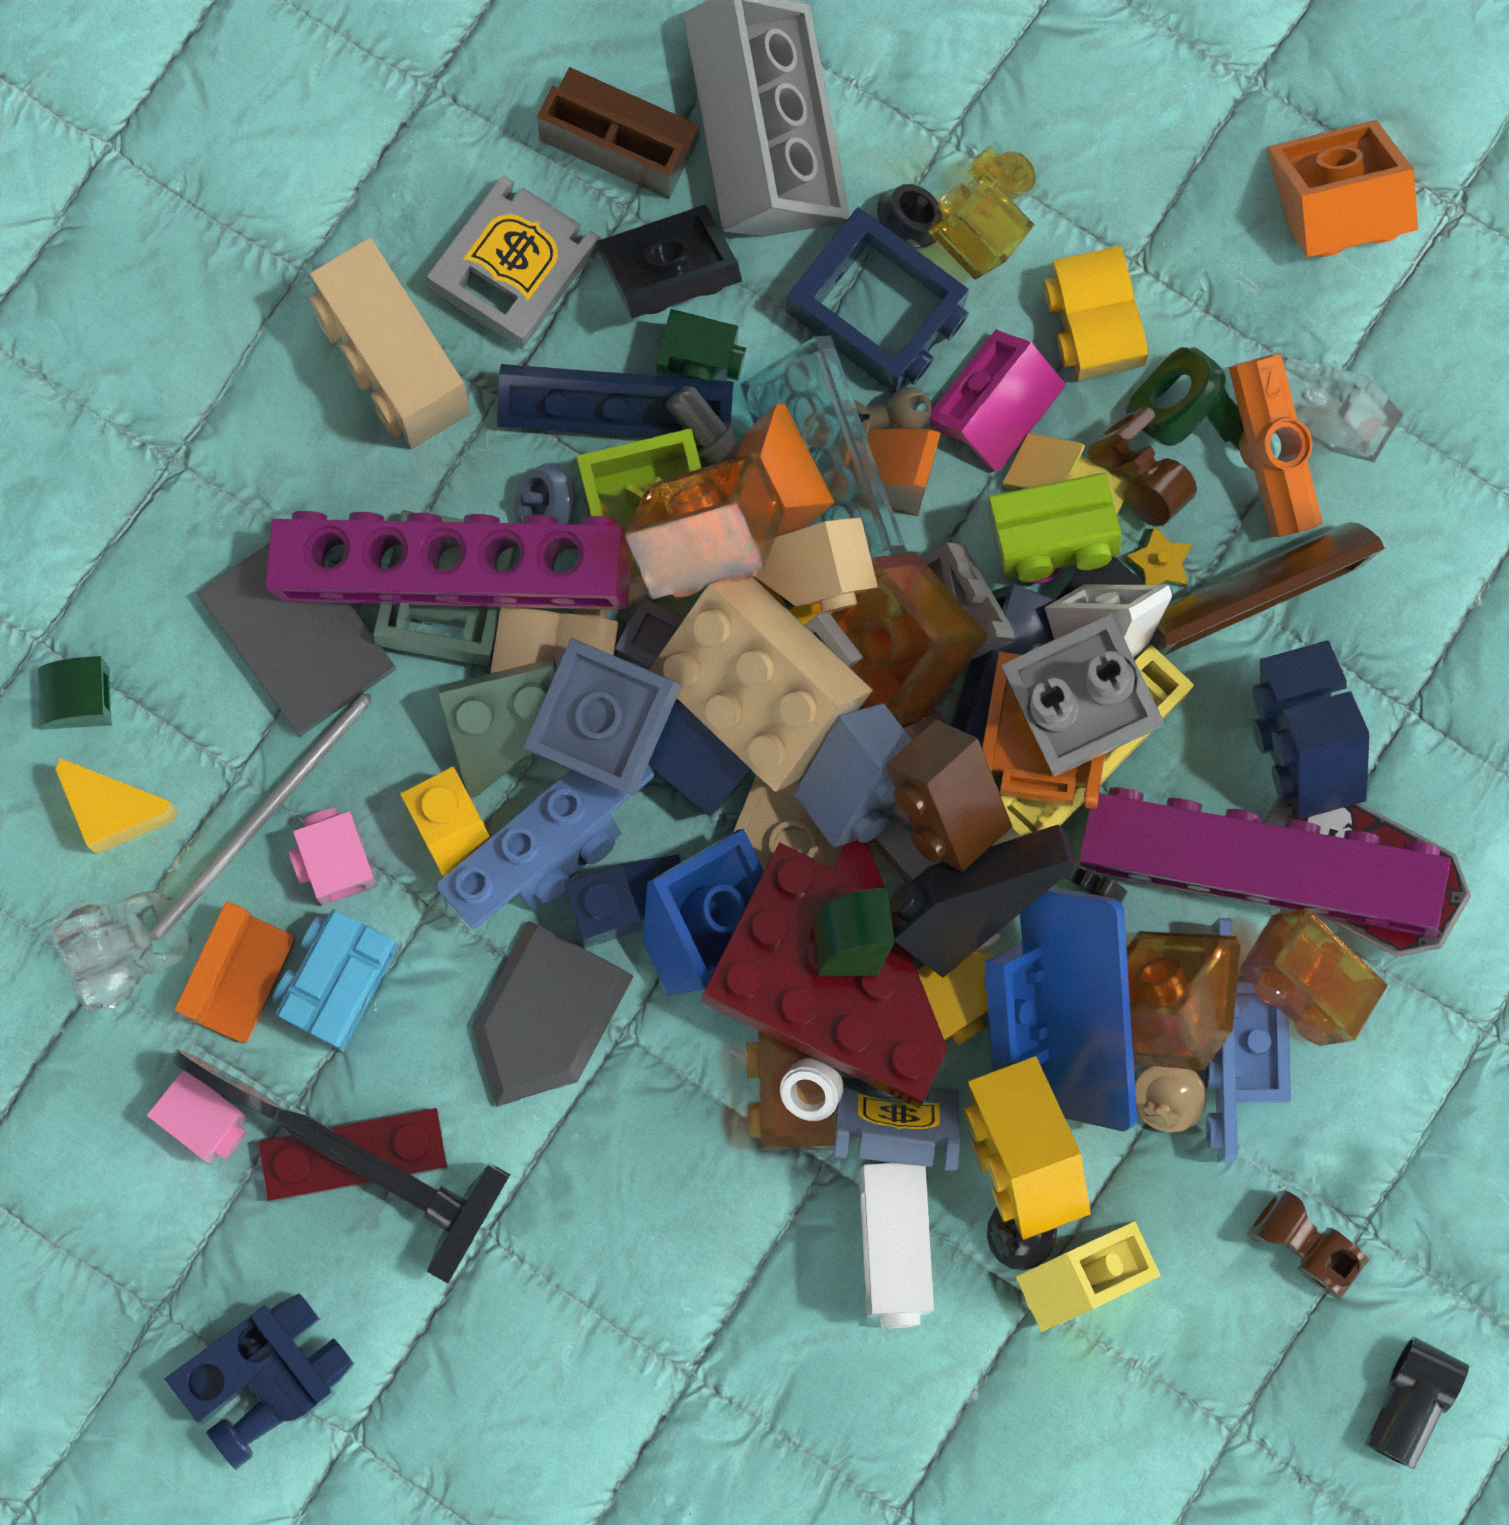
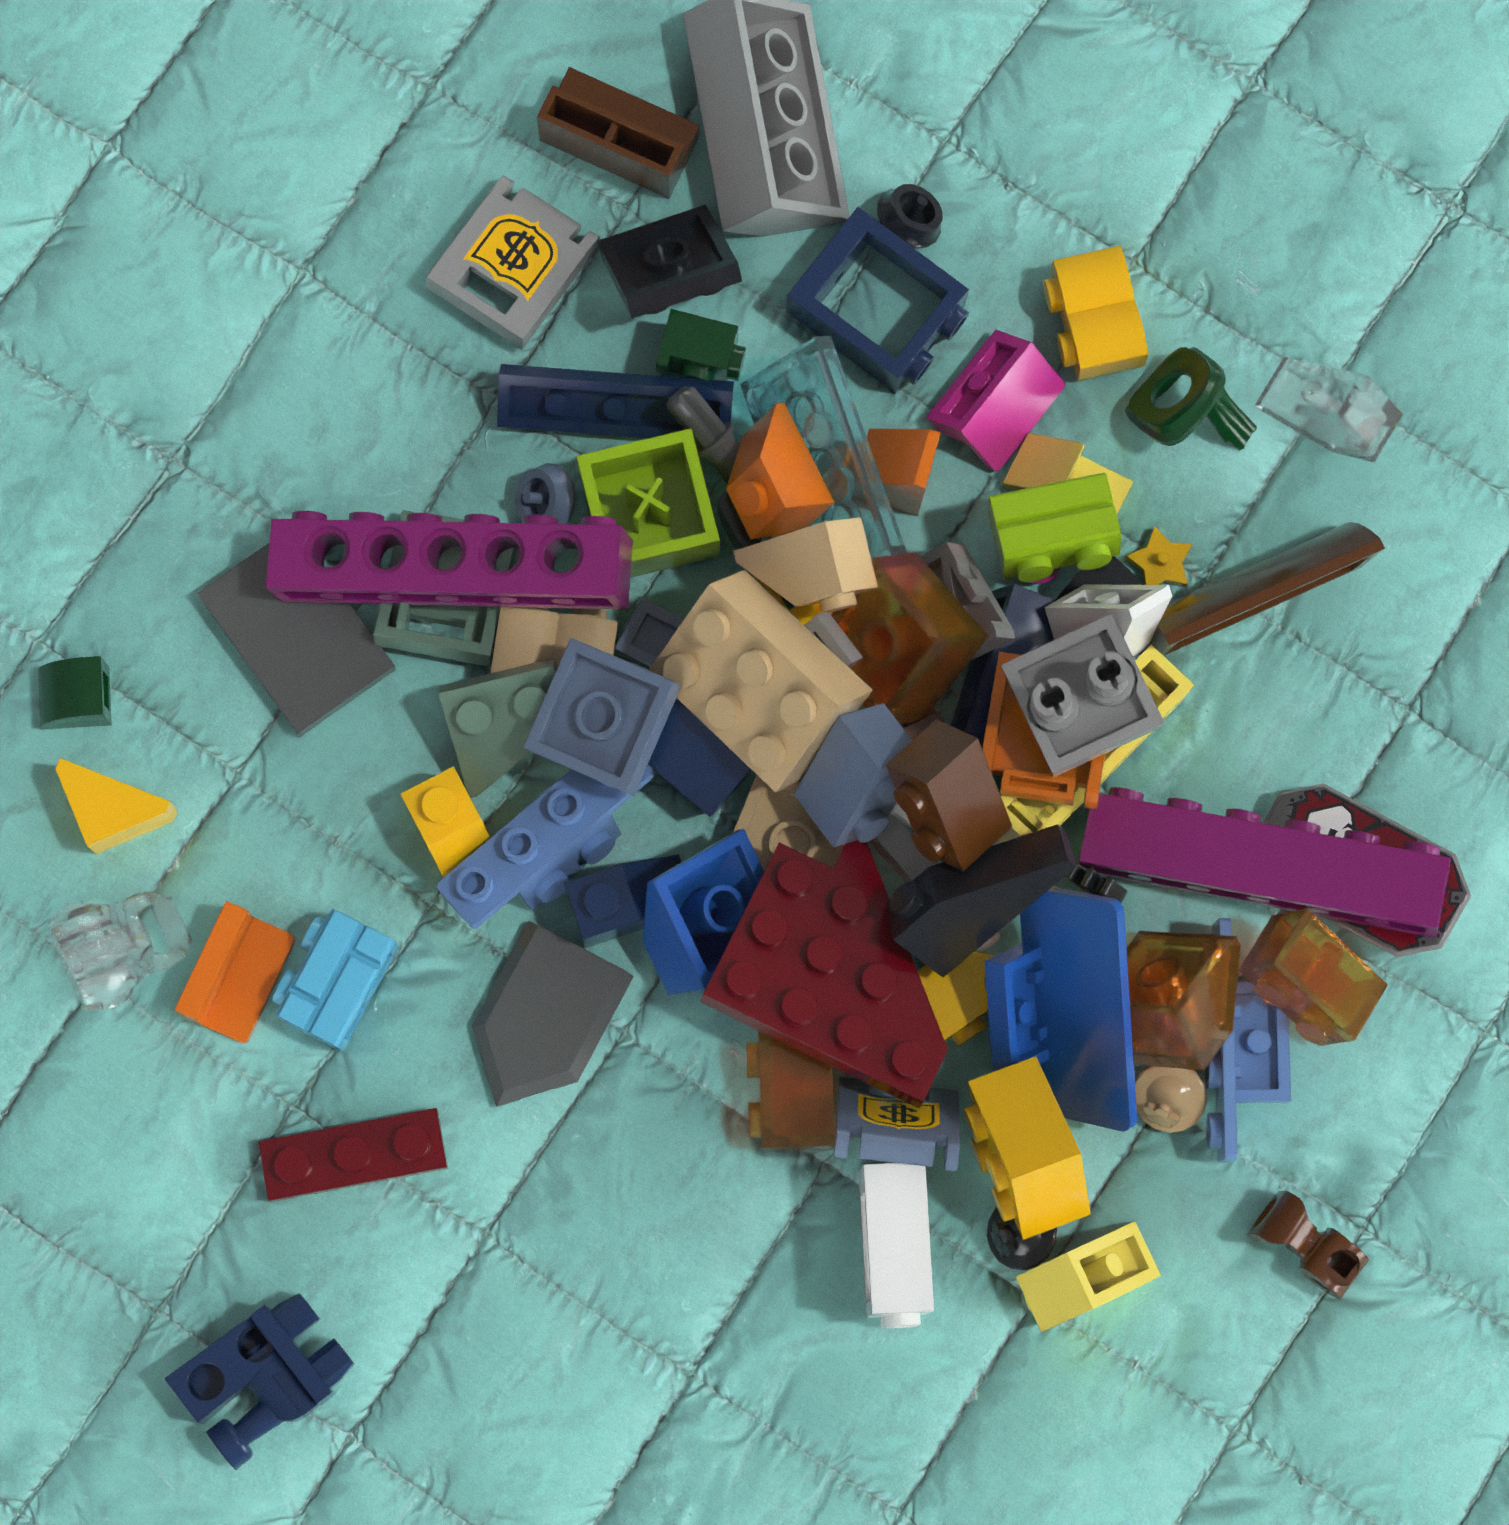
bright pink brick [147,1070,248,1164] -> none
light grey axle [150,694,371,941] -> none
black piece [171,1049,511,1284] -> none
bright pink brick [288,808,378,906] -> none
tan brick [308,237,471,450] -> none
clear orange brick [625,452,784,599] -> none
white piece [780,1057,843,1121] -> none
dark green brick [813,888,894,976] -> none
dark tan arm [838,387,932,445] -> none
clear yellow brick [928,146,1036,280] -> none
reddish brown leg [1088,407,1197,527] -> none
orange piece [1228,353,1323,537] -> none
dark blue piece [1252,640,1370,820] -> none
orange slope [1267,120,1418,258] -> none
black piece [1365,1336,1469,1469] -> none

